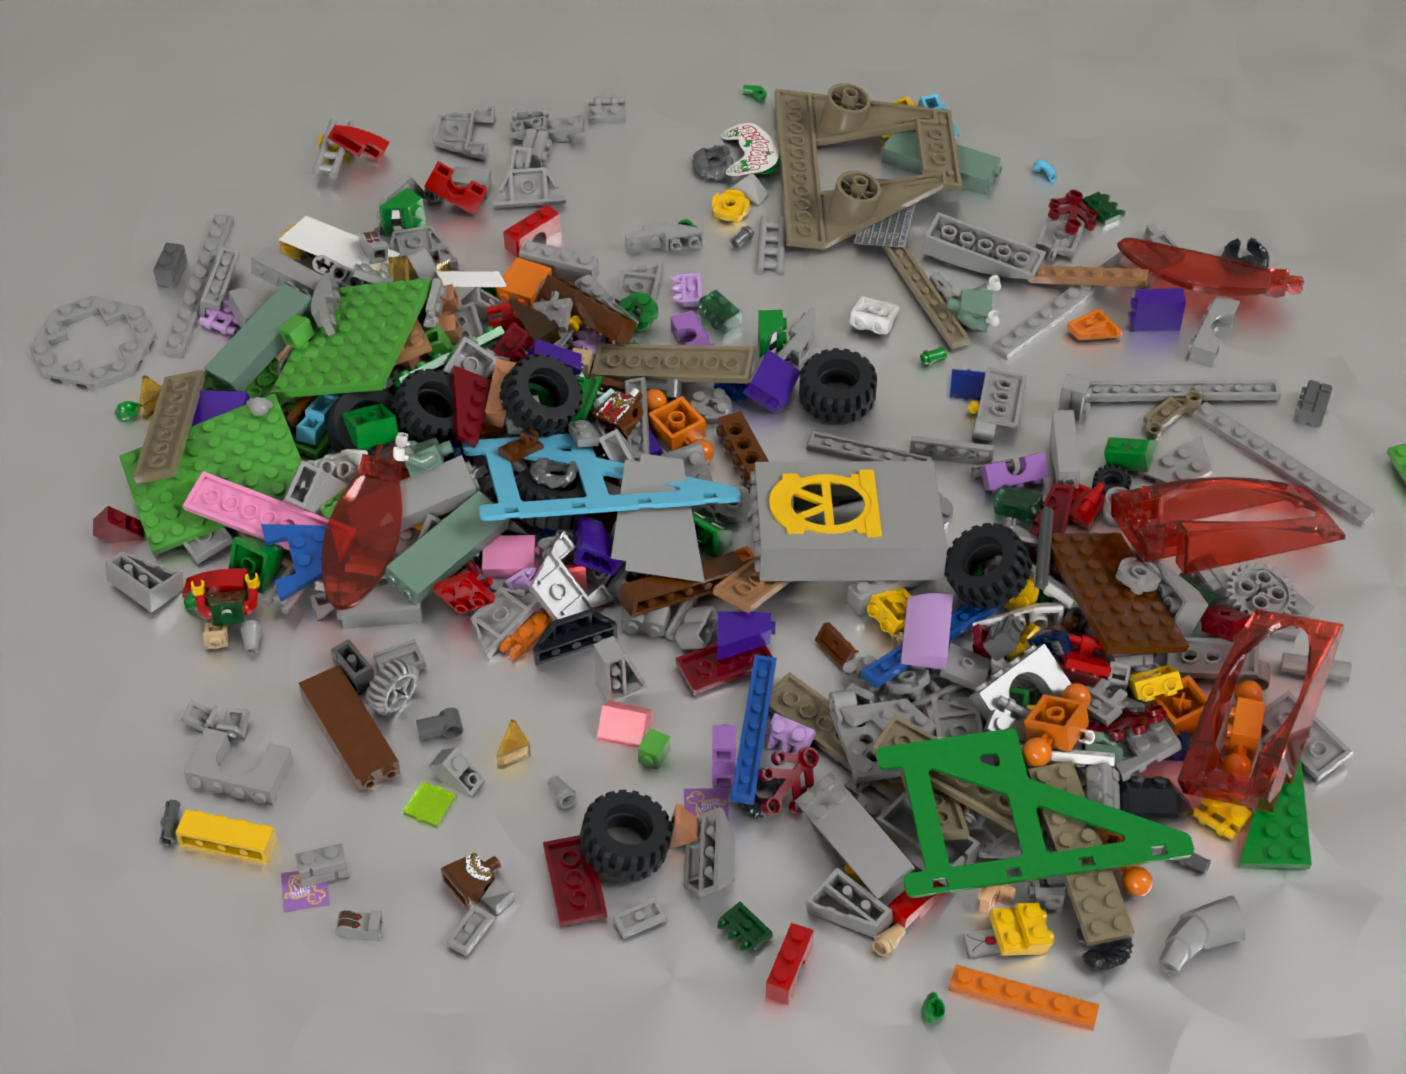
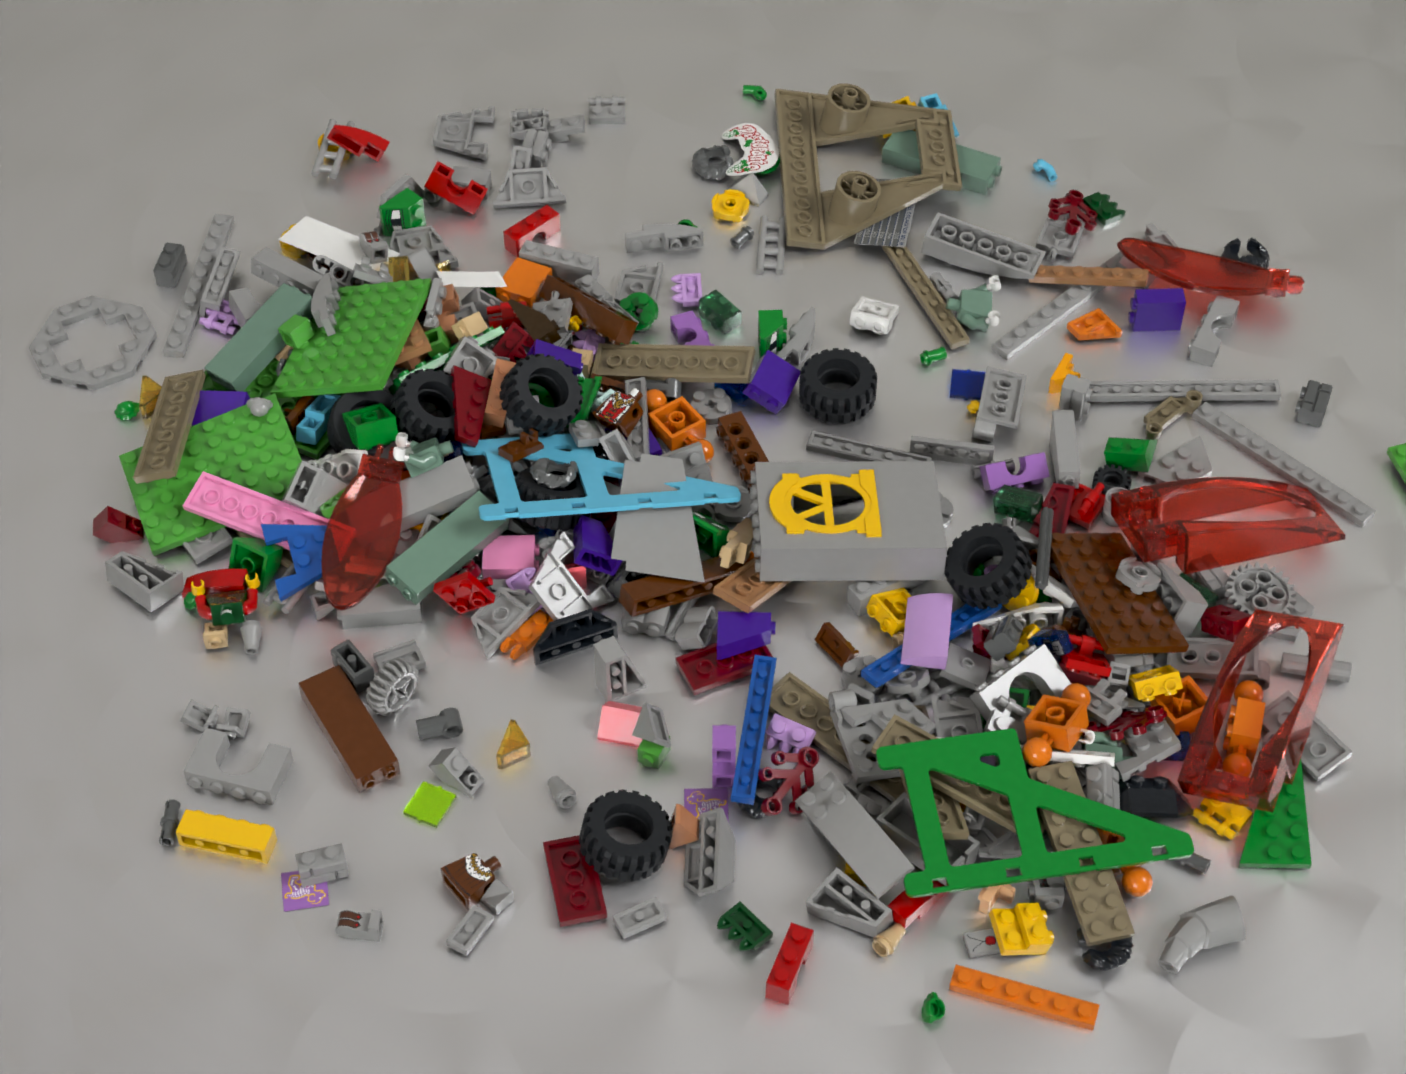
none -> tan brick [451,311,488,340]
none -> light grey slope [632,703,671,748]
none -> tan slope [719,518,754,569]
none -> light orange slope [1048,353,1081,394]

